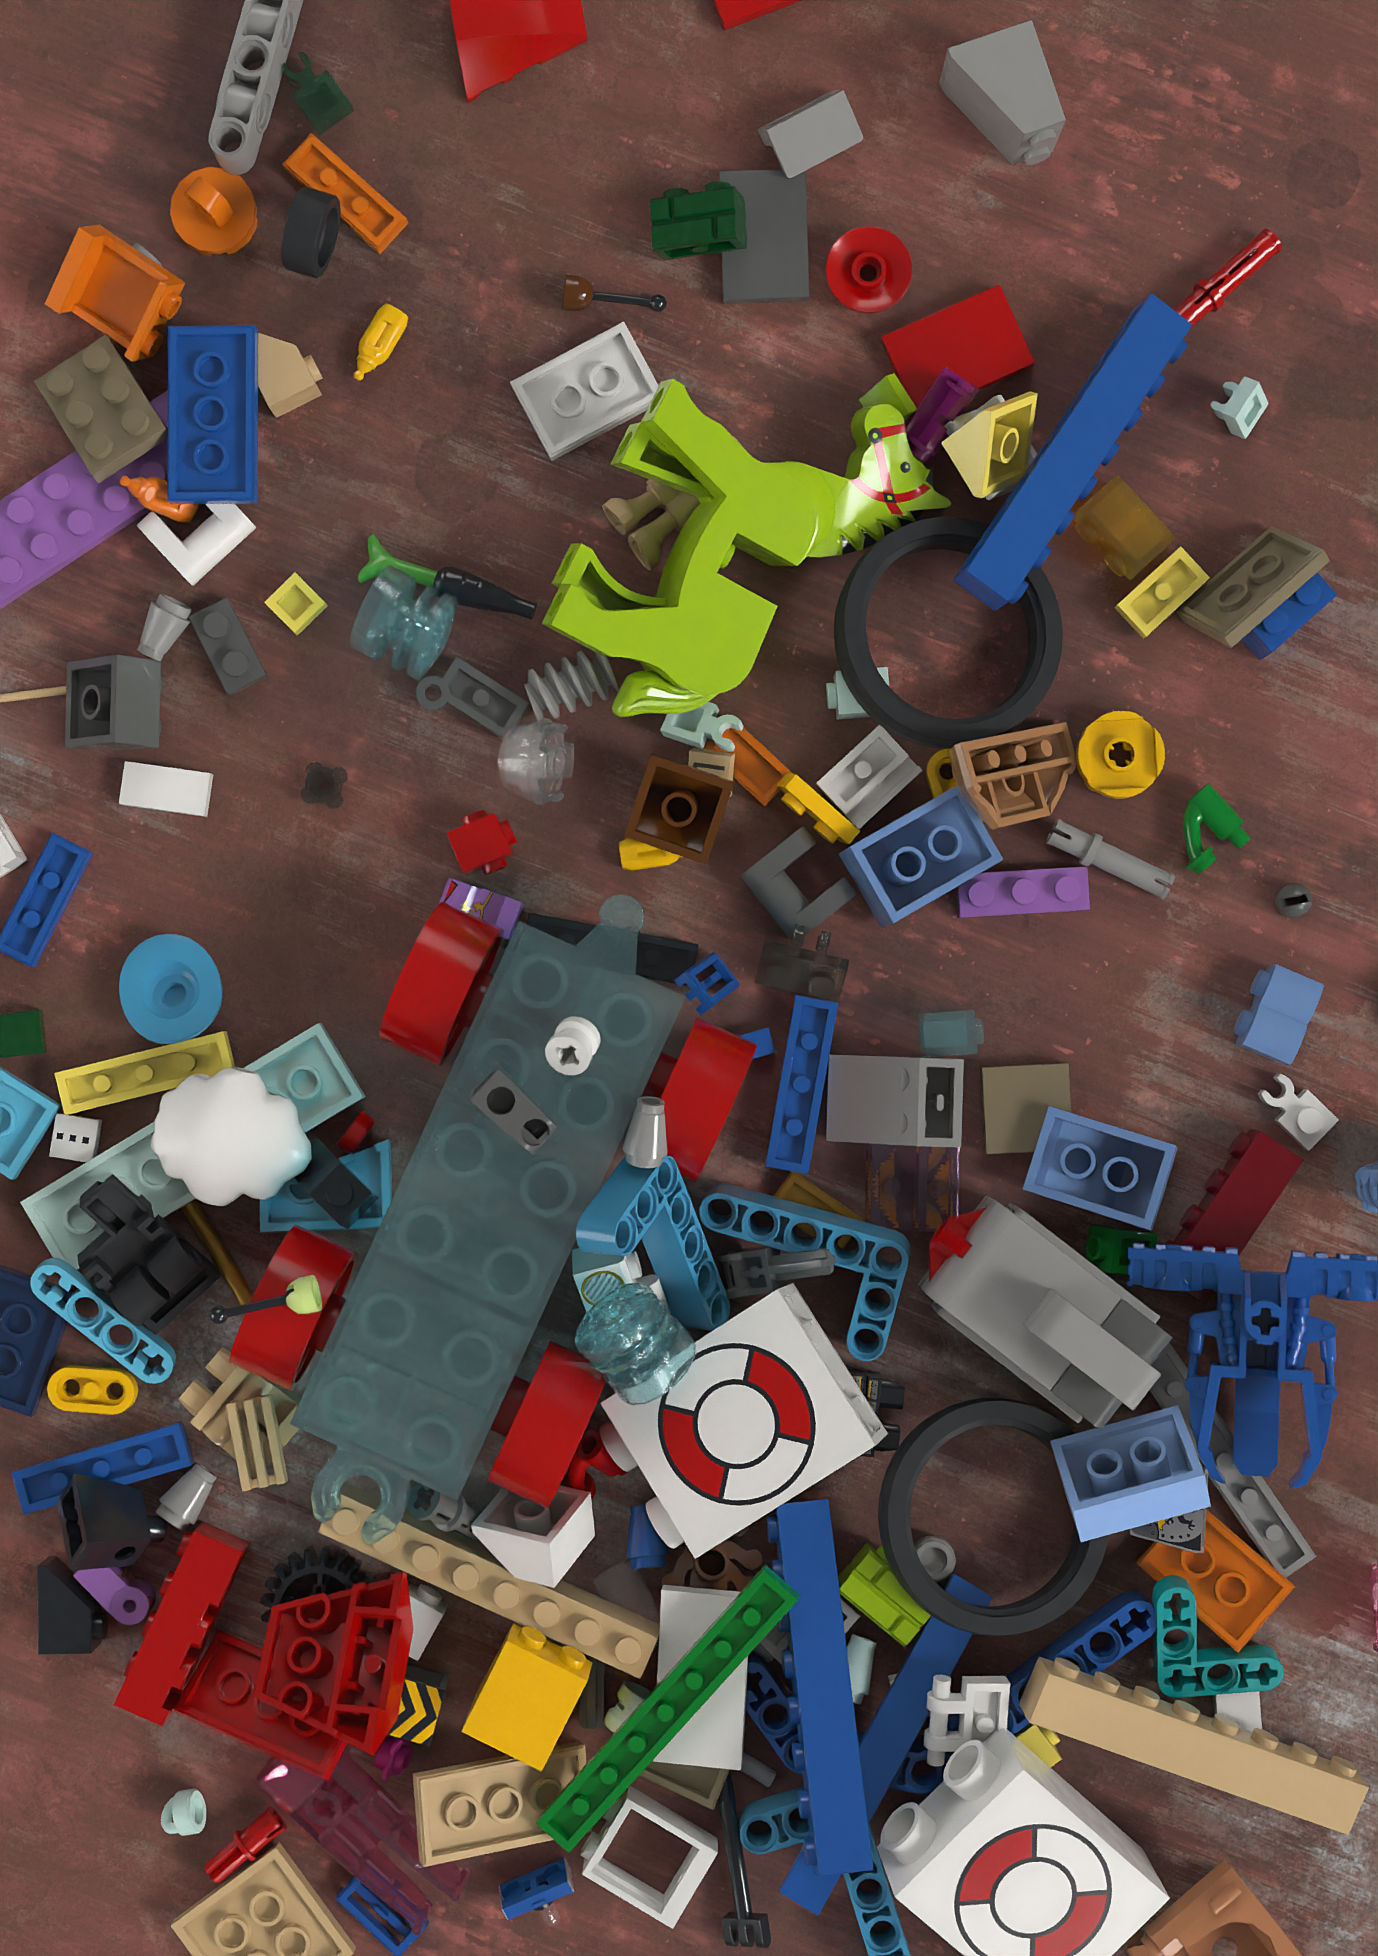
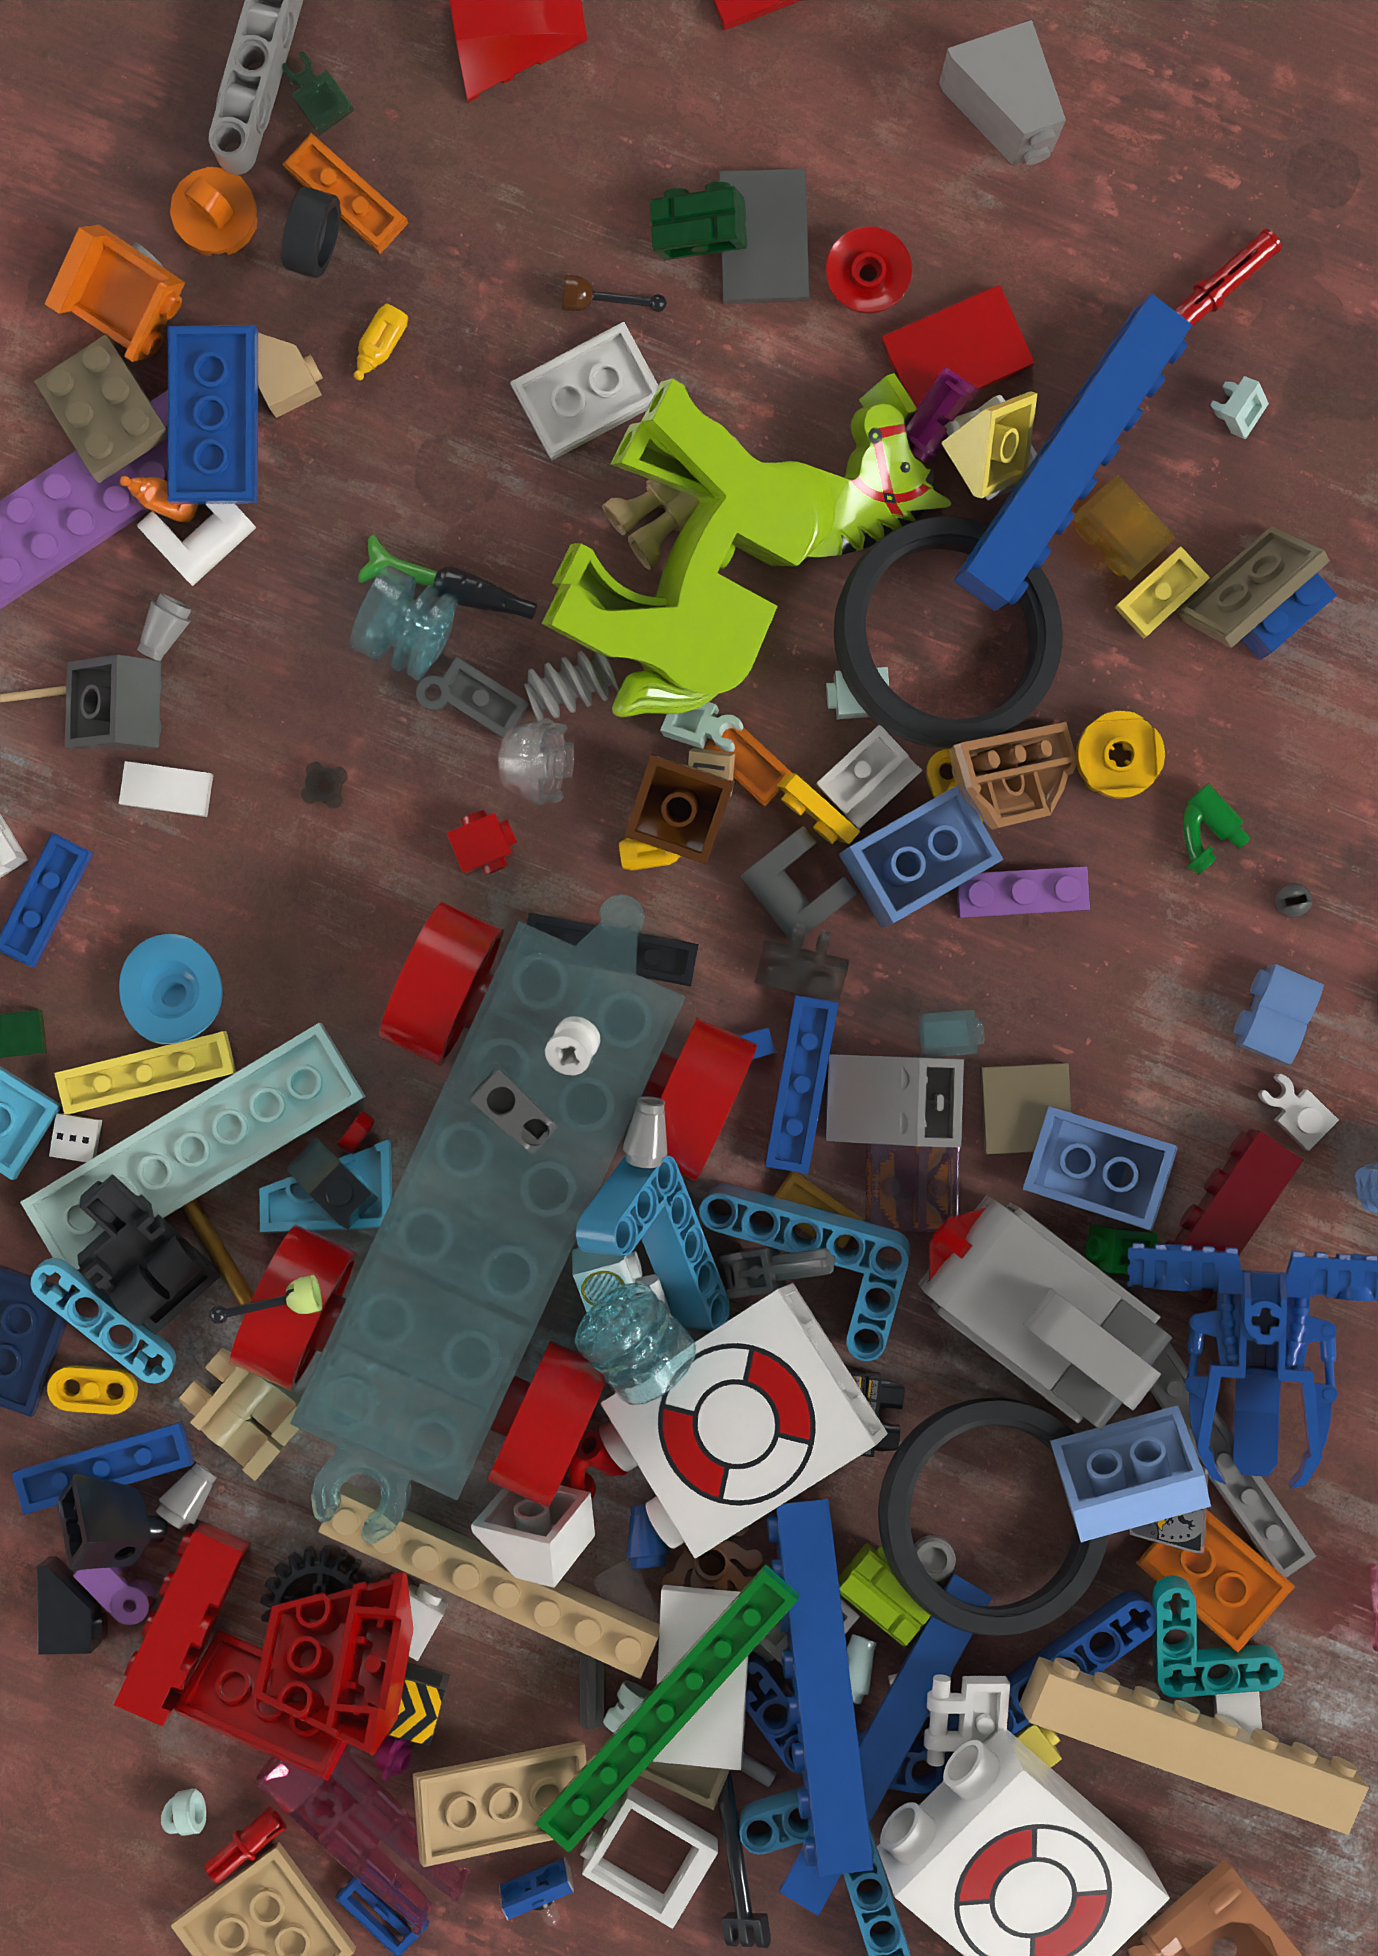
white piece [150,1067,312,1206] -> none
dark grey plate [189,598,269,696] -> none
tan tile [226,1394,288,1492] -> none
light yellow plate [264,572,328,636] -> none
dark grey pin [408,1479,482,1543] -> none
medium lavender leg [439,878,525,941] -> none
yellow slope [461,1623,593,1771] -> none
blue tile [674,952,740,1016] -> none
light grey panel [757,90,863,178] -> none
light grey pin [1046,818,1175,900] -> none

